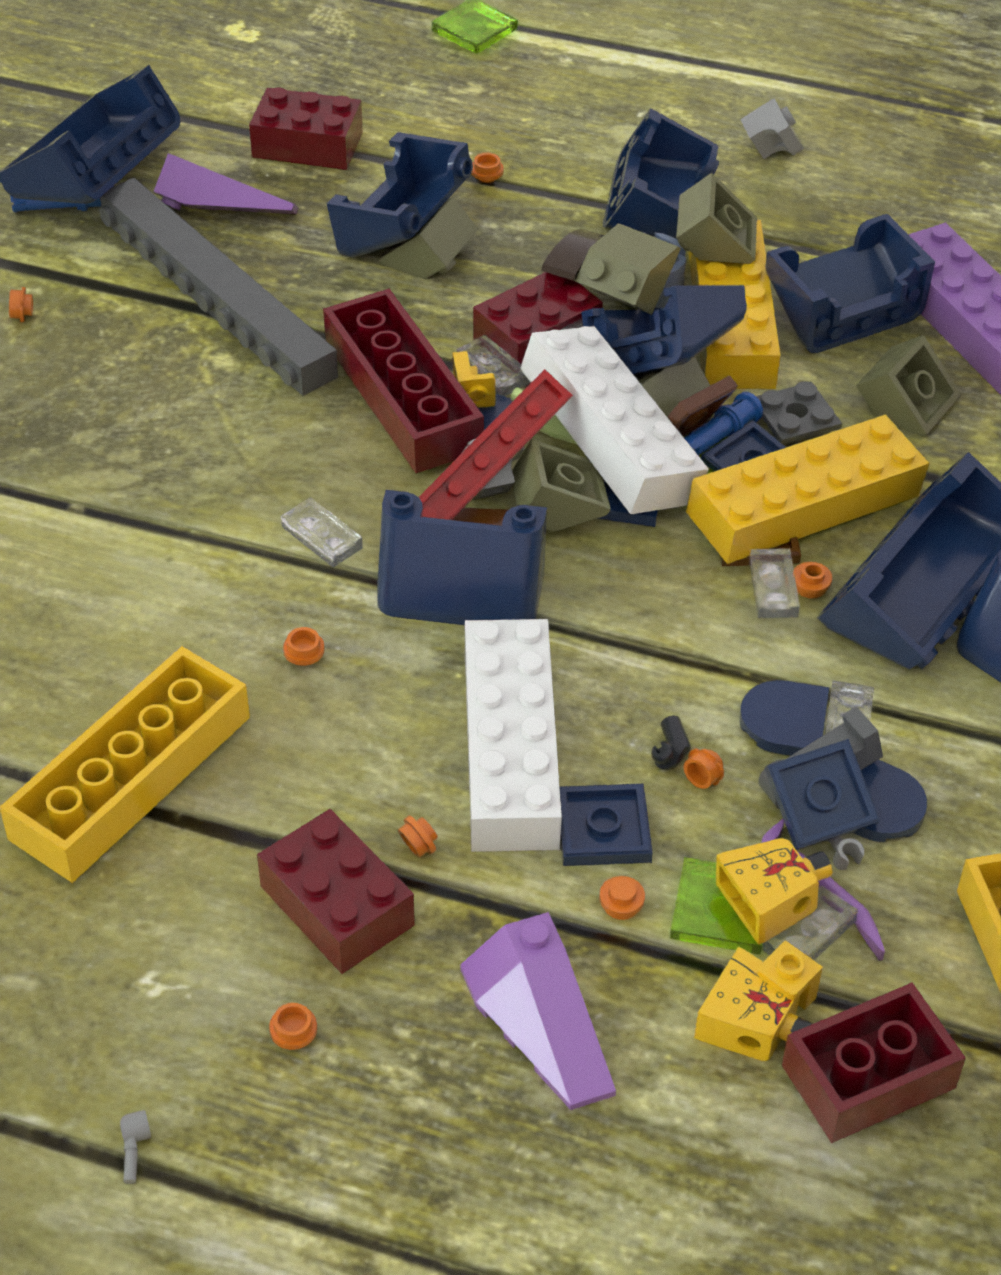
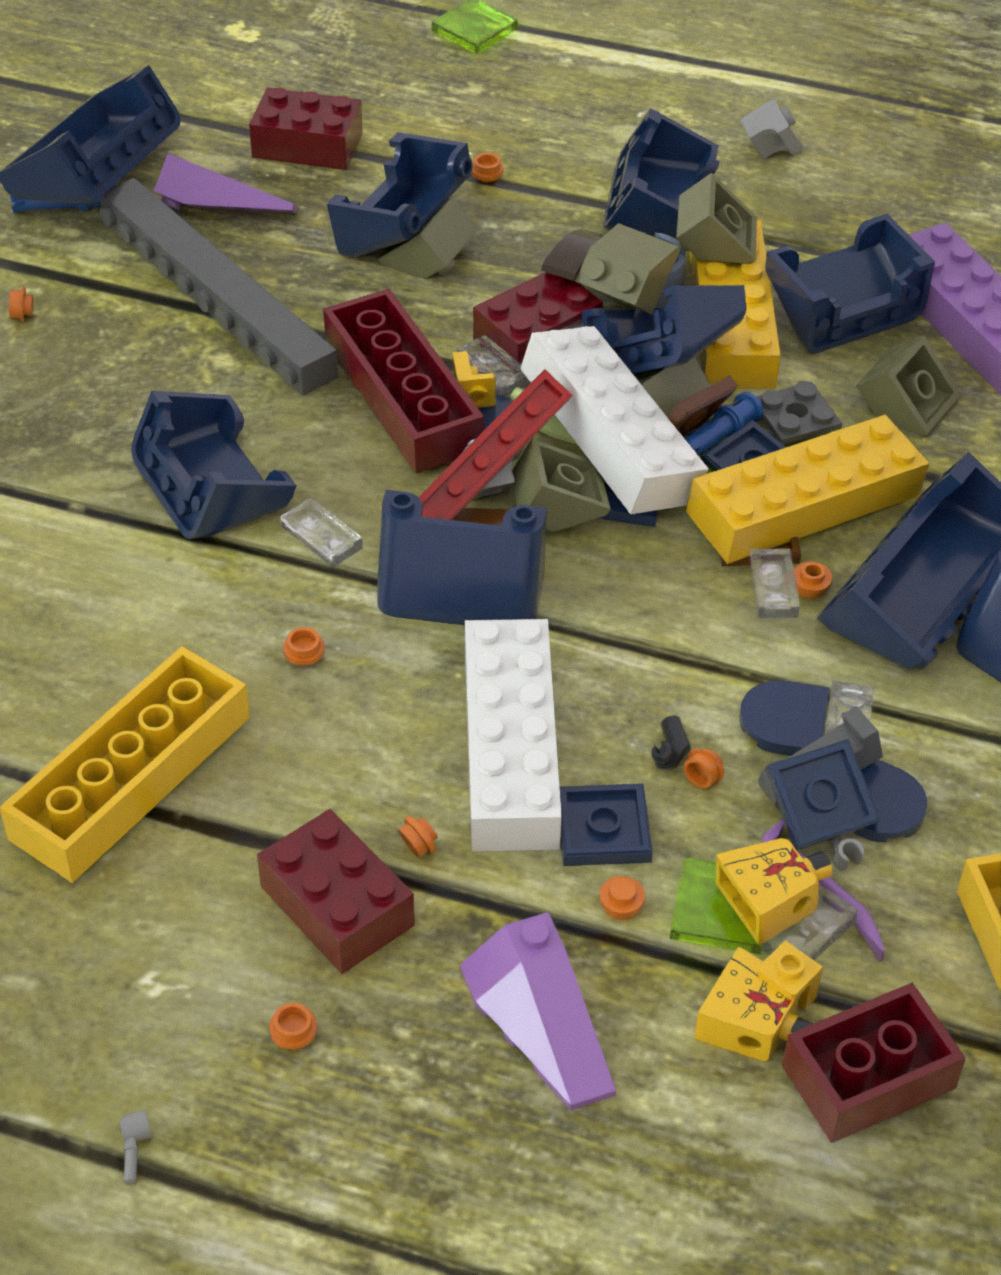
none -> dark blue windscreen [131,391,297,539]

